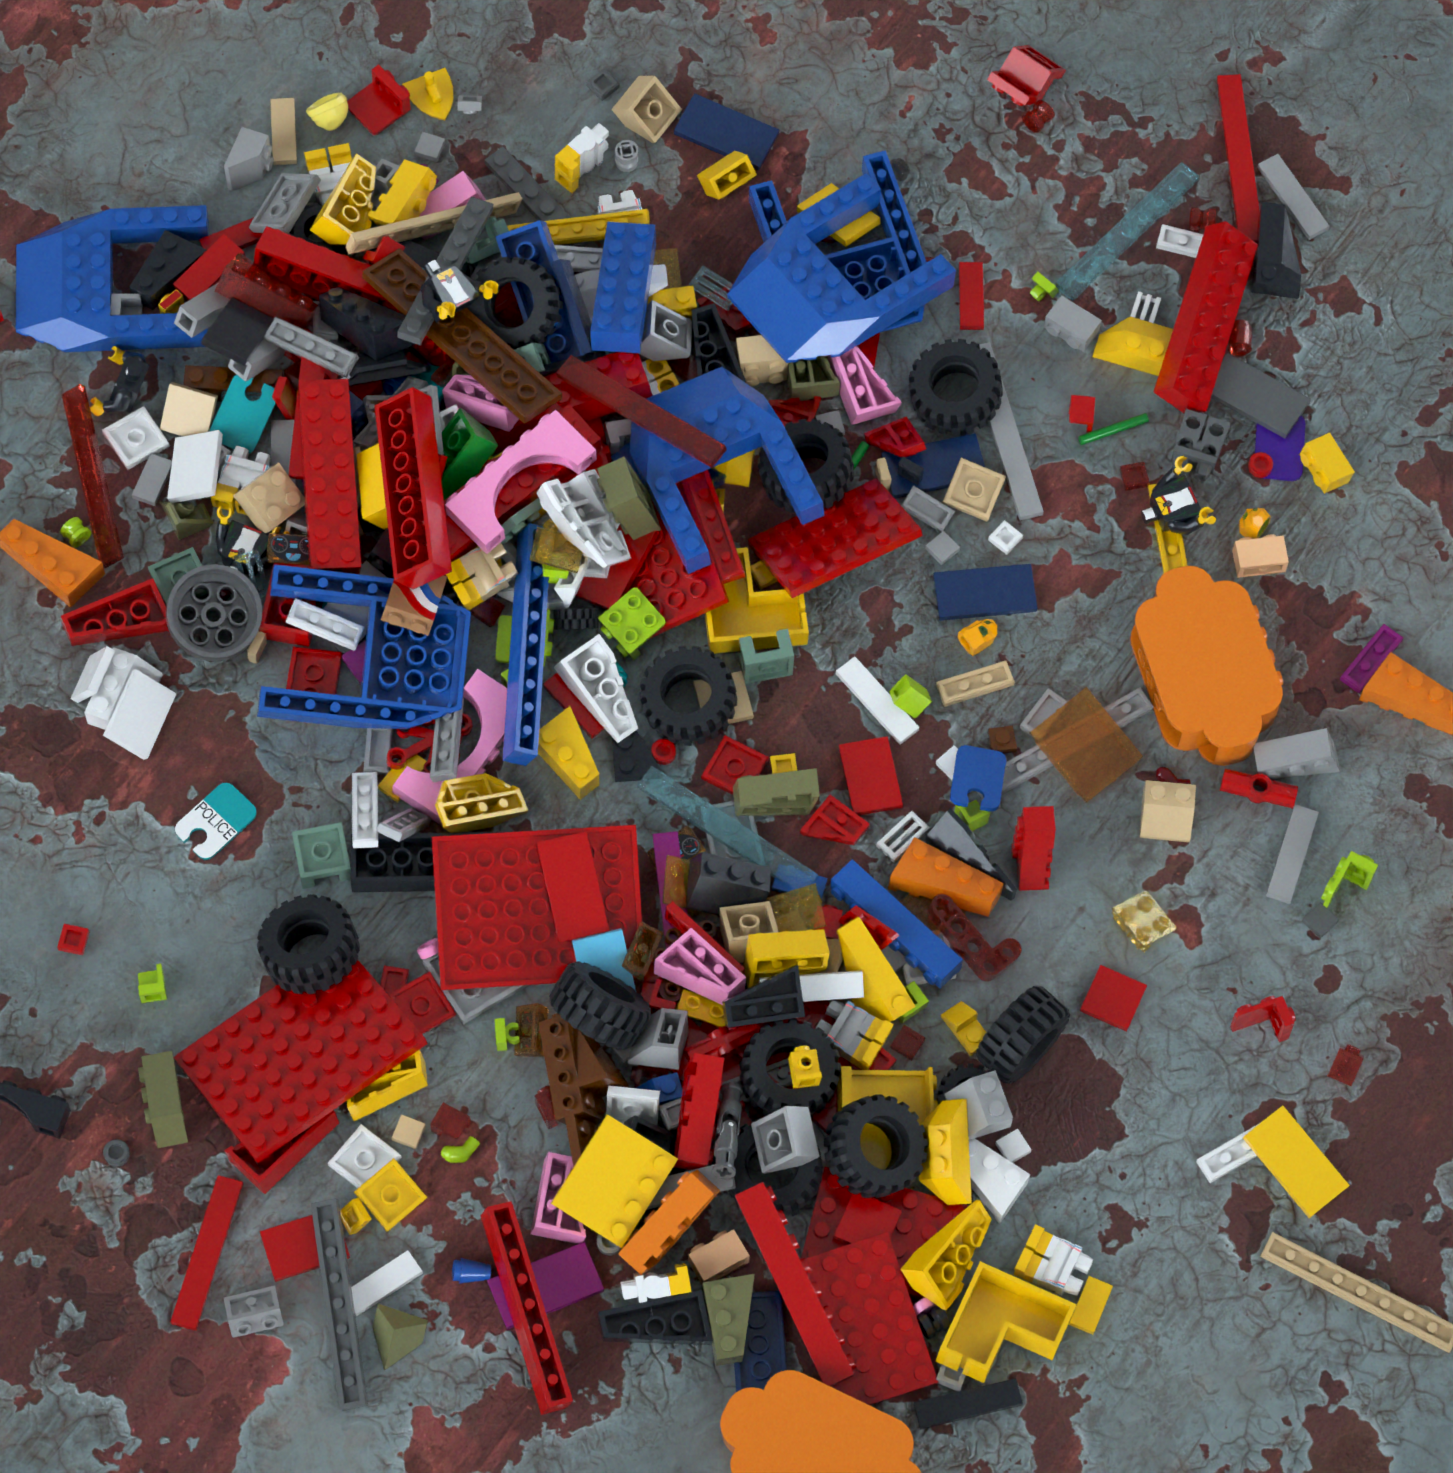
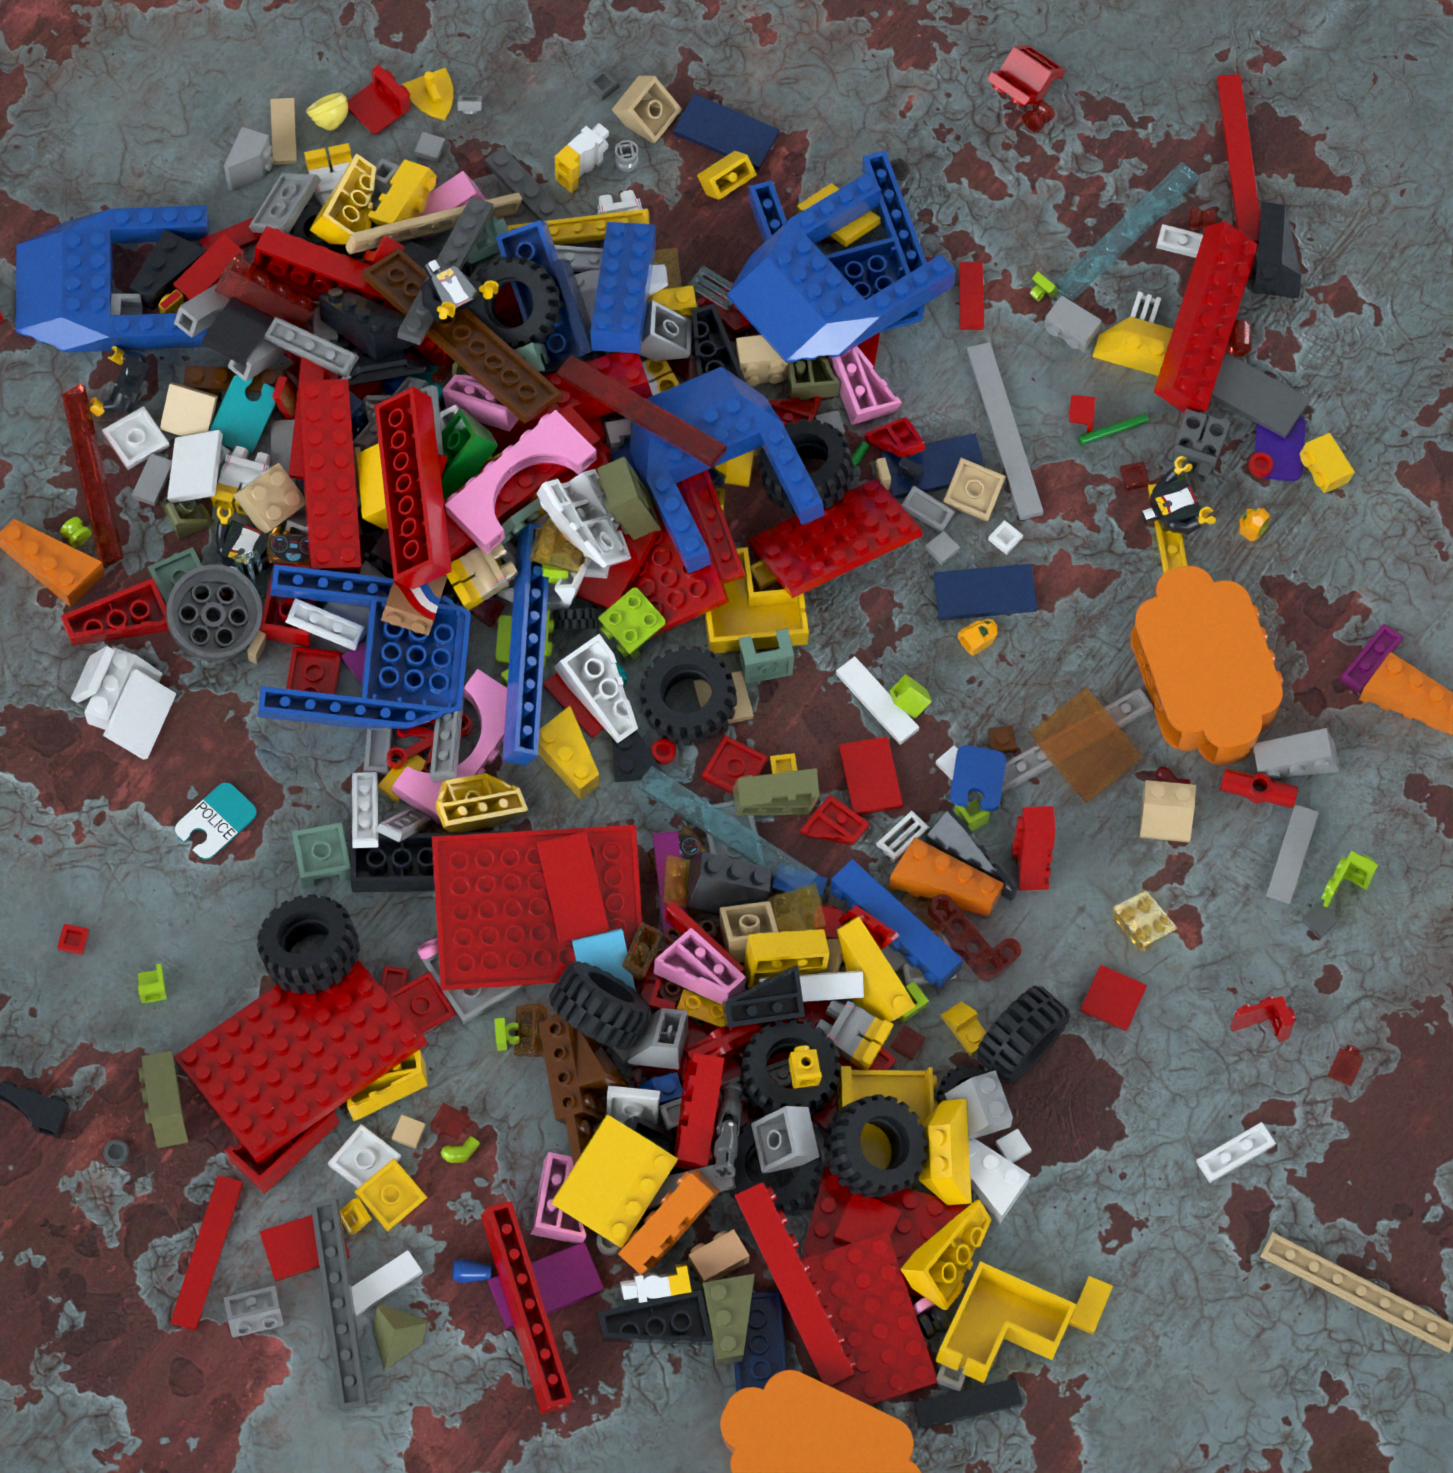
clear red bracket [534,1085,558,1130] -> none
black tyre [909,339,1003,436] -> none
tan tile [936,661,1015,707] -> none
white hips [1014,1224,1093,1296] -> none
light grey tile [1019,688,1068,742] -> none
light nougat brick [1232,534,1289,578] -> none
yellow tile [1243,1106,1350,1218] -> none
light grey tile [1257,154,1330,241] -> none

